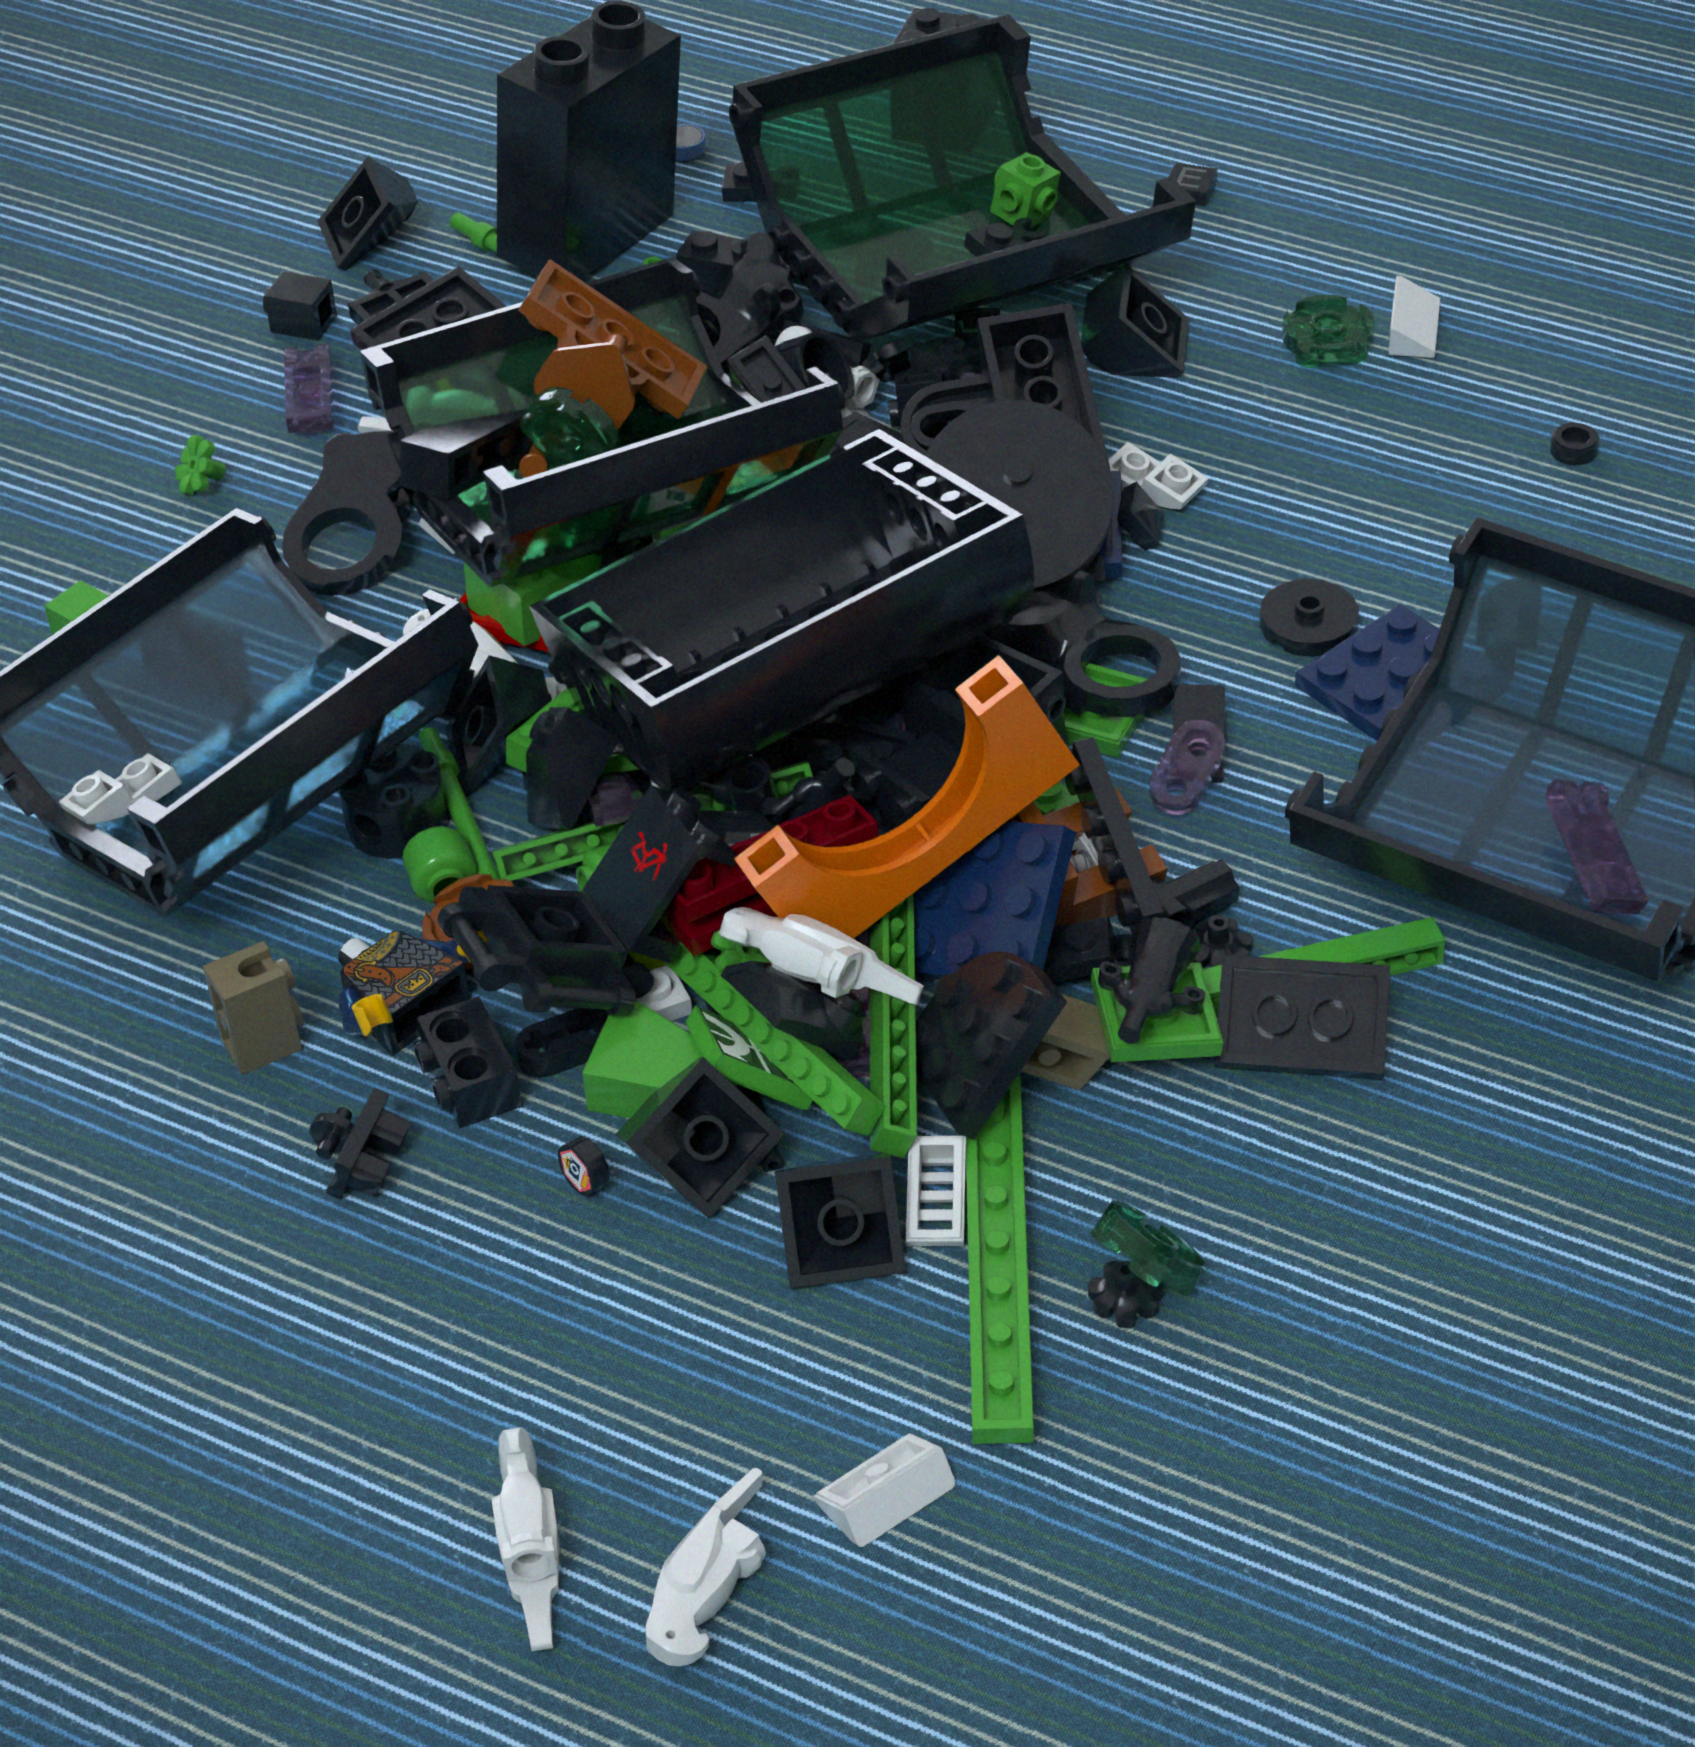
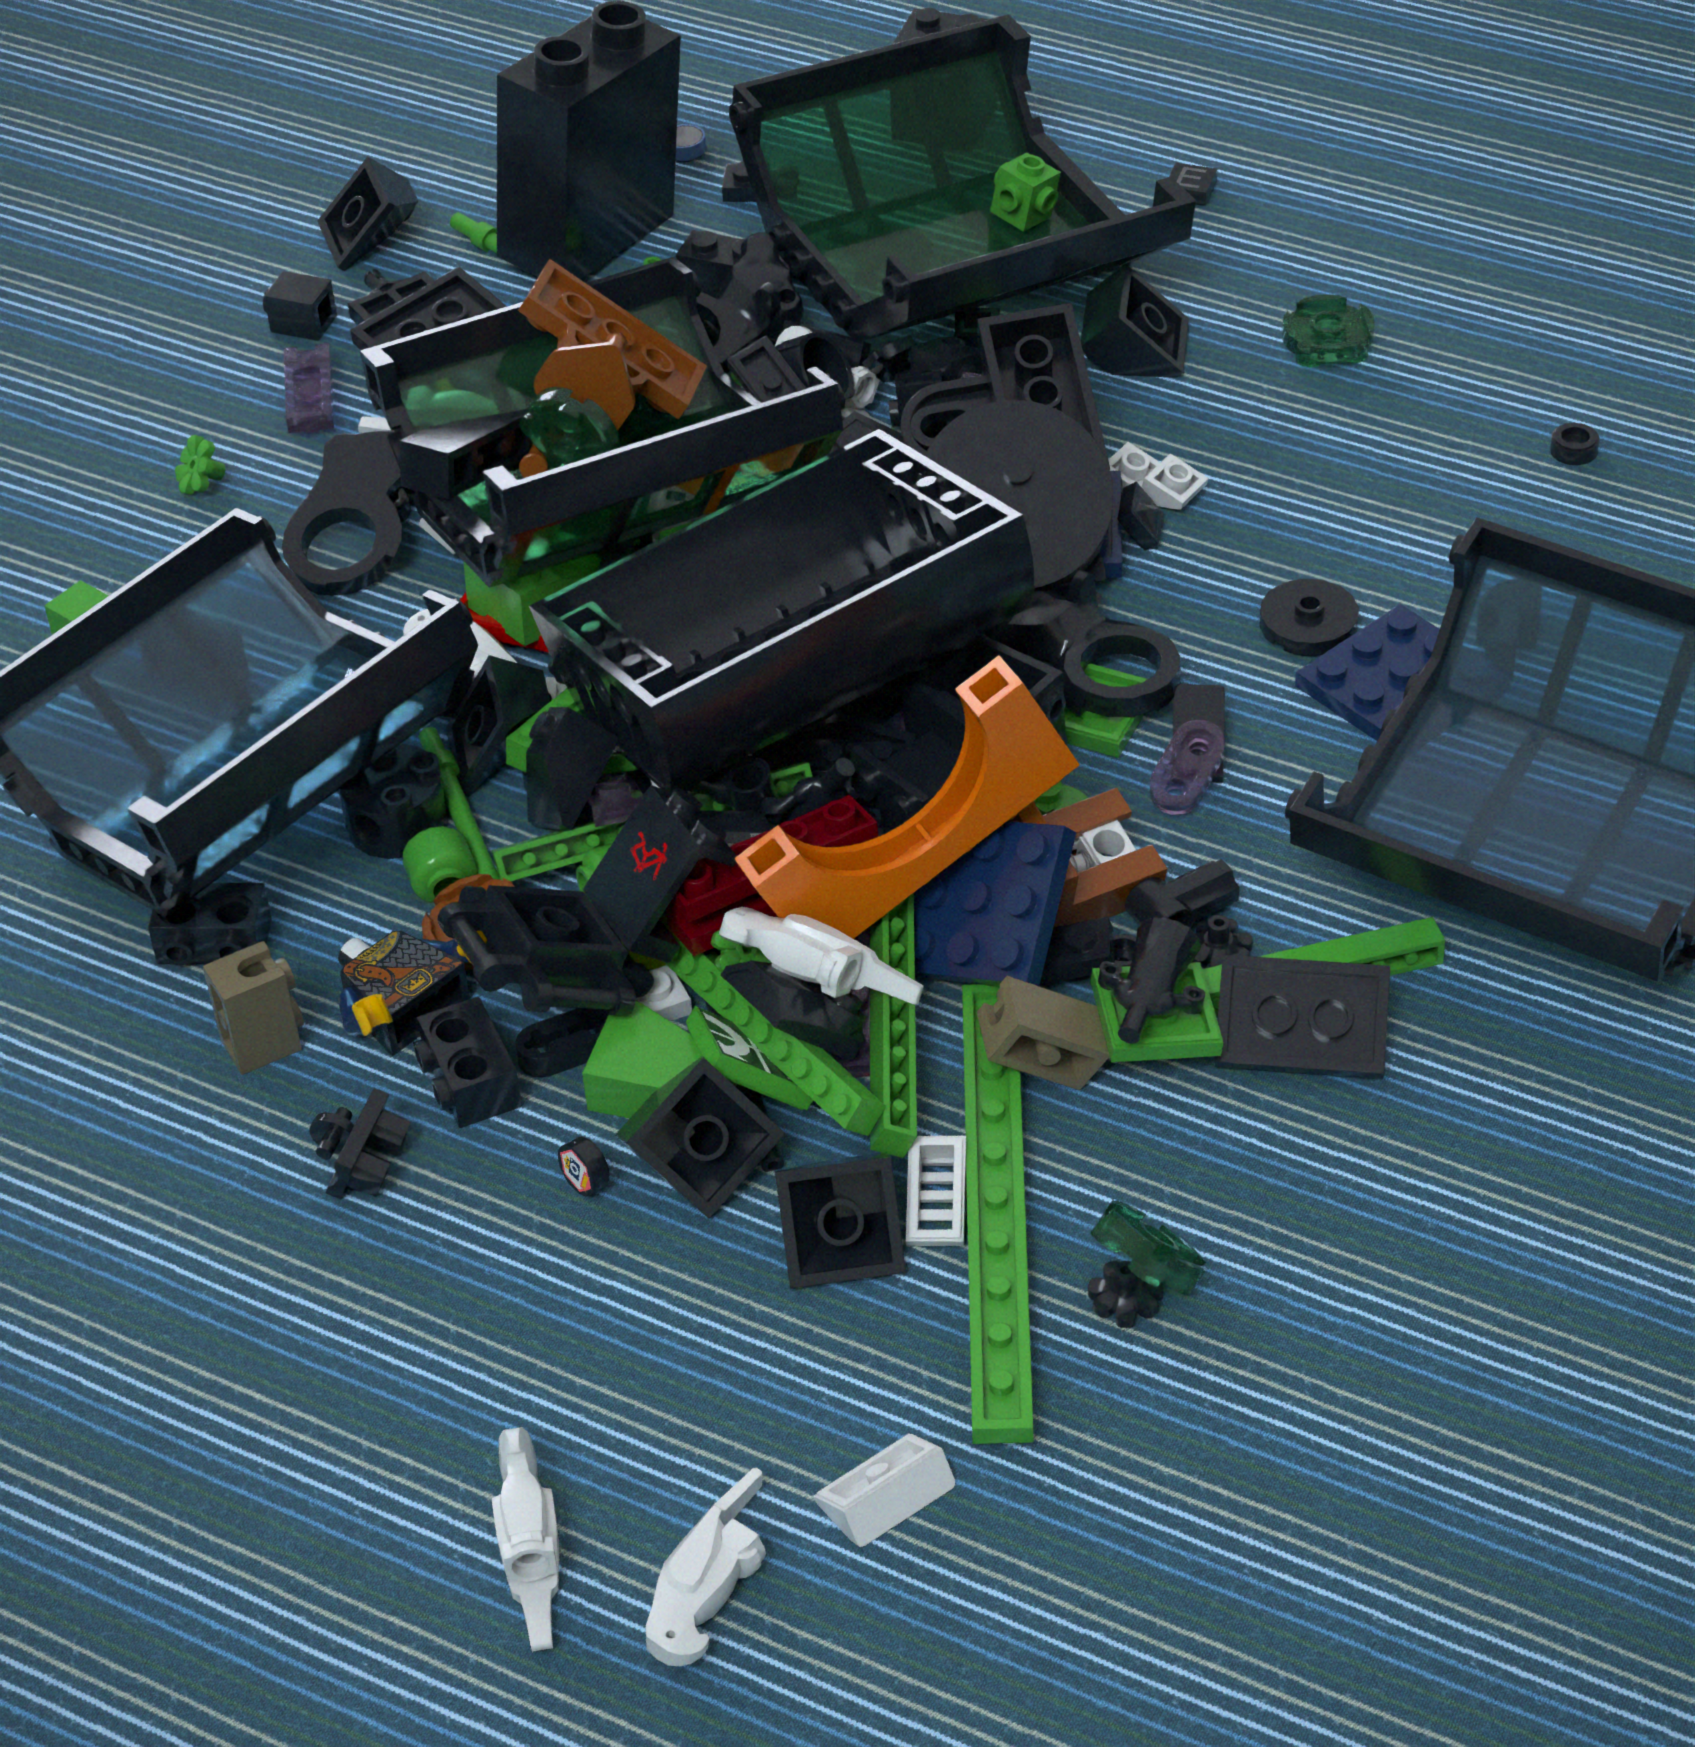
white slope [59,753,182,824] -> none
black plate [915,951,1067,1140] -> none
black plate [964,217,1047,257] -> none
black plate [1064,737,1164,943] -> none
white slope [1389,276,1440,358] -> none
clear purple plate [1546,779,1649,915] -> none
none -> black brick [148,883,272,965]

